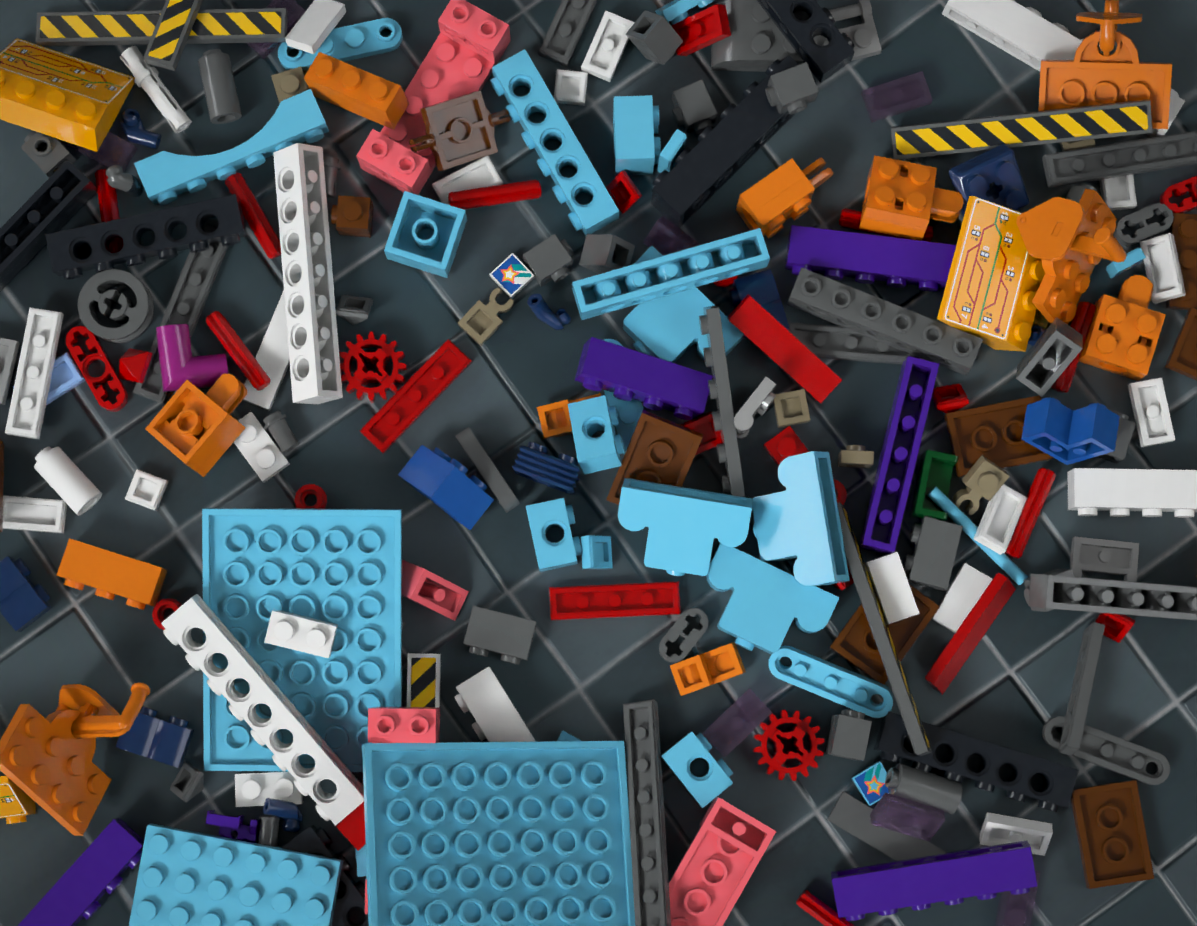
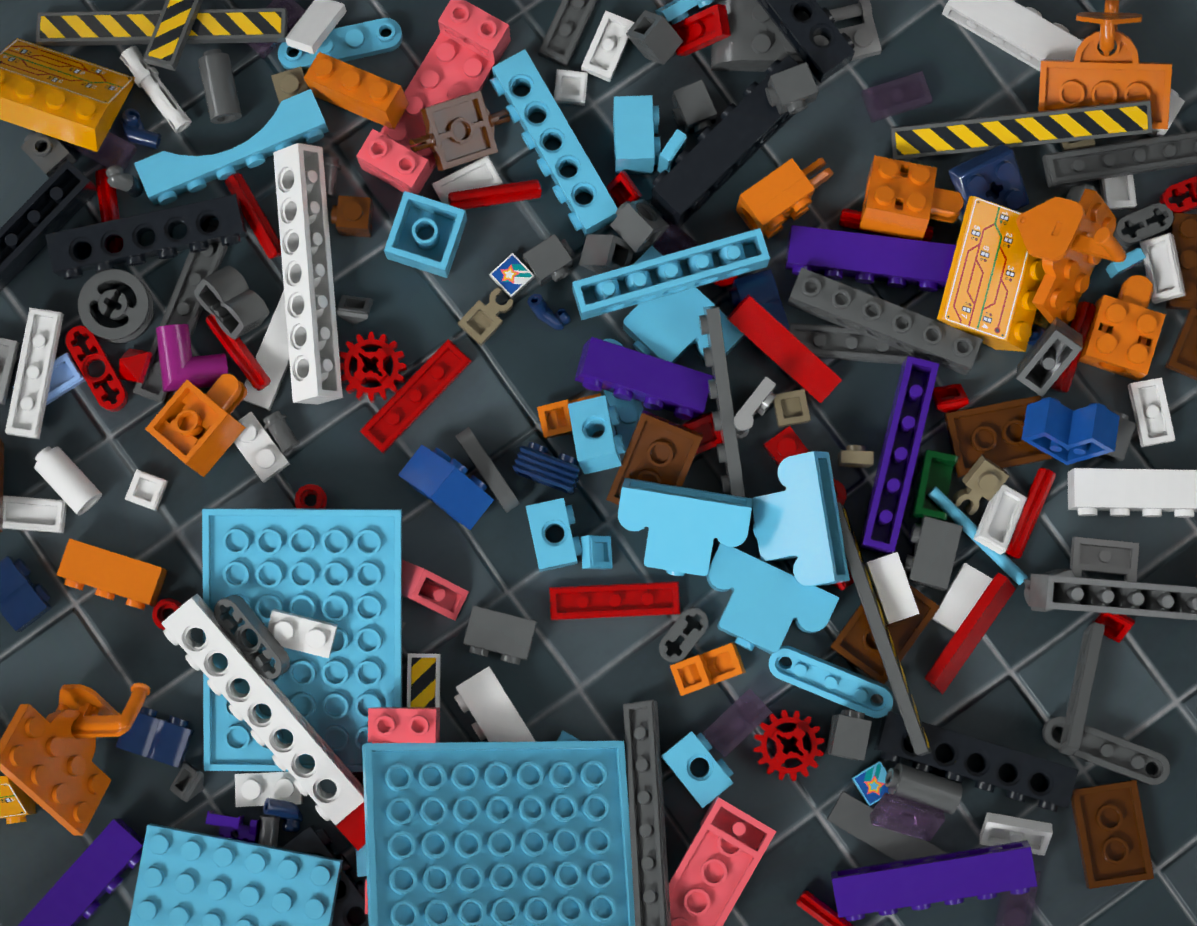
none -> dark grey brick [194,265,270,340]
none -> dark grey beam [214,595,290,679]
none -> dark grey brick [610,199,670,253]

